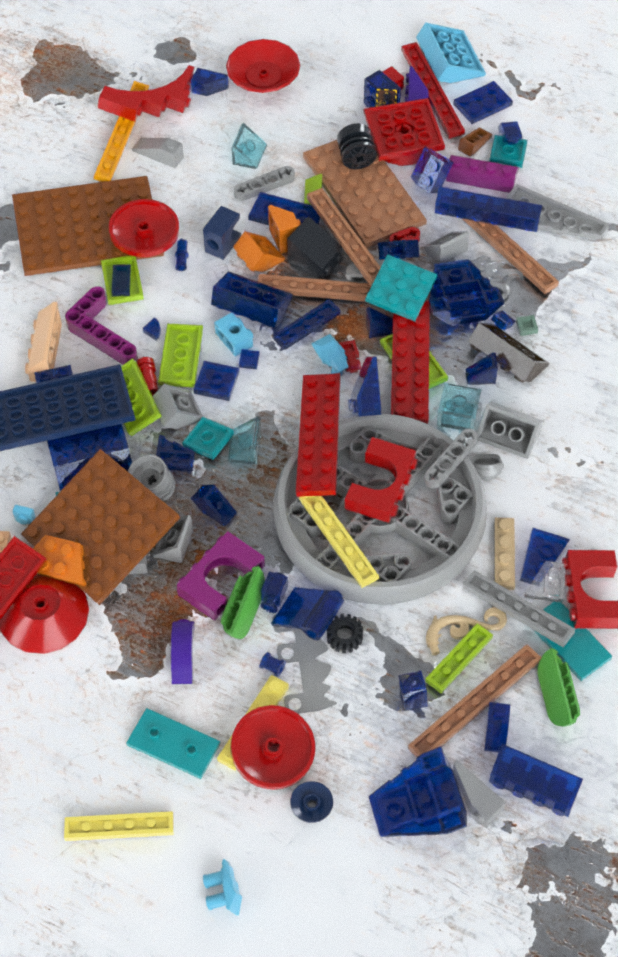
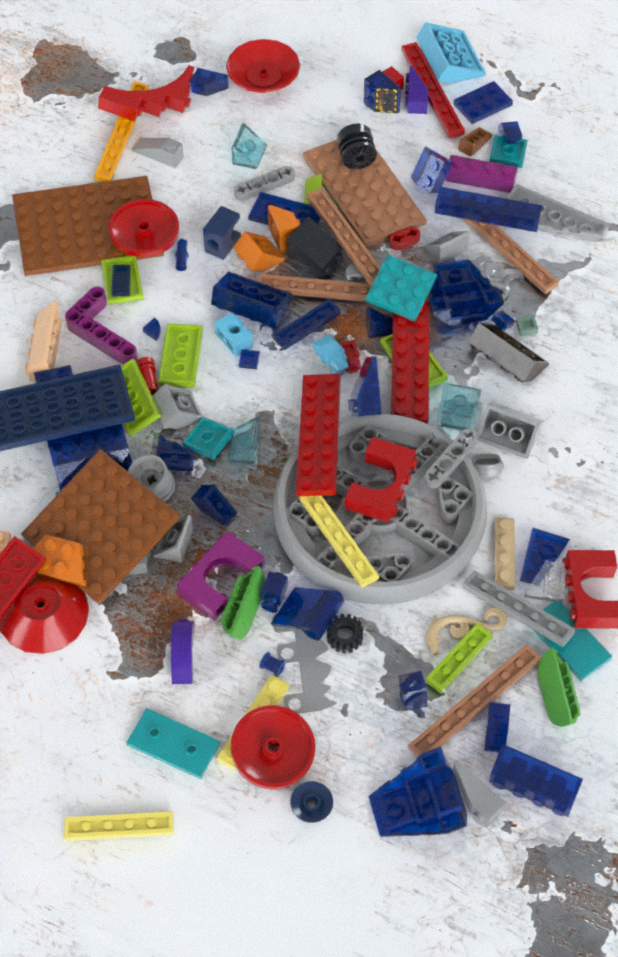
medium azure plate [13,505,36,525] -> none
clear blue plate [193,361,240,401] -> none
medium azure connector [203,859,242,916] -> none
red piece [363,98,445,166] -> none
clear blue slope [378,240,419,260] -> none
clear blue slope [465,352,498,385] -> none

